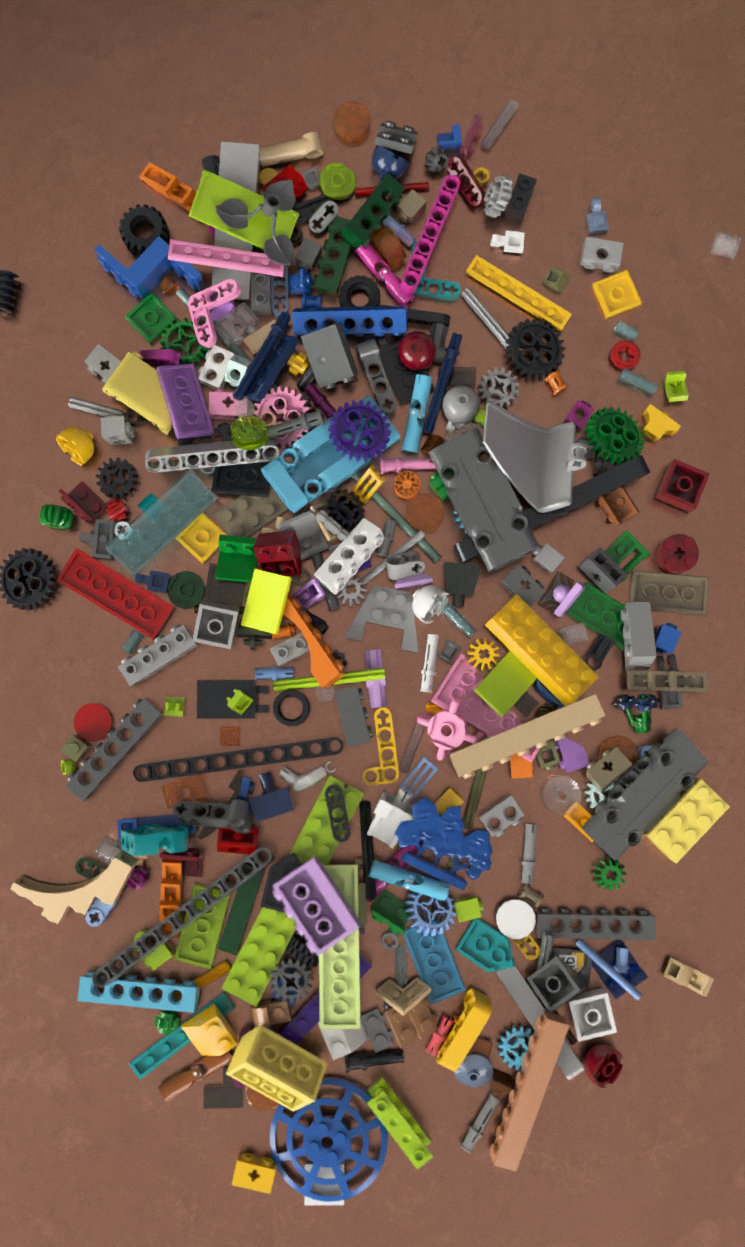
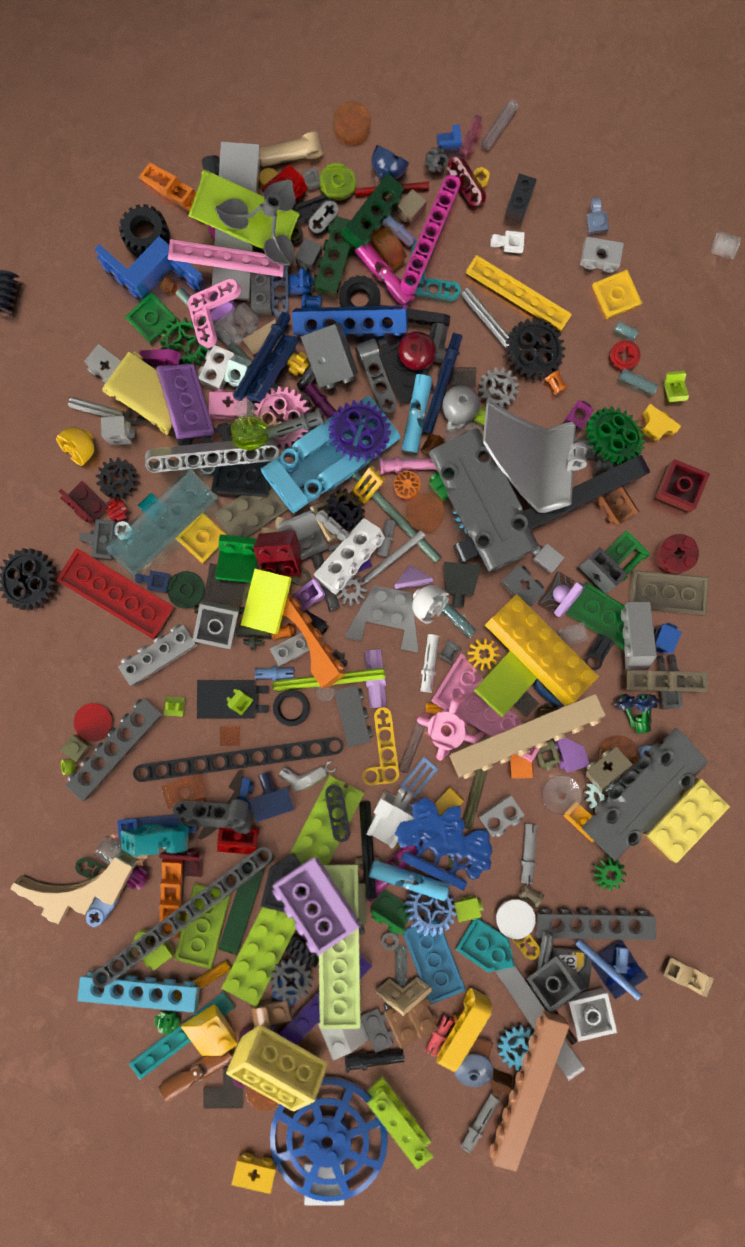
green gear [39,504,73,529] -> none
clear light blue pin [121,630,143,655] -> none
dark grey plate [375,121,418,154] -> none
light grey piece [387,550,425,580] -> none
light grey gear [484,174,513,218] -> none
olive slope [542,267,570,294] -> none
dark red cylinder [584,1045,623,1088] -> none

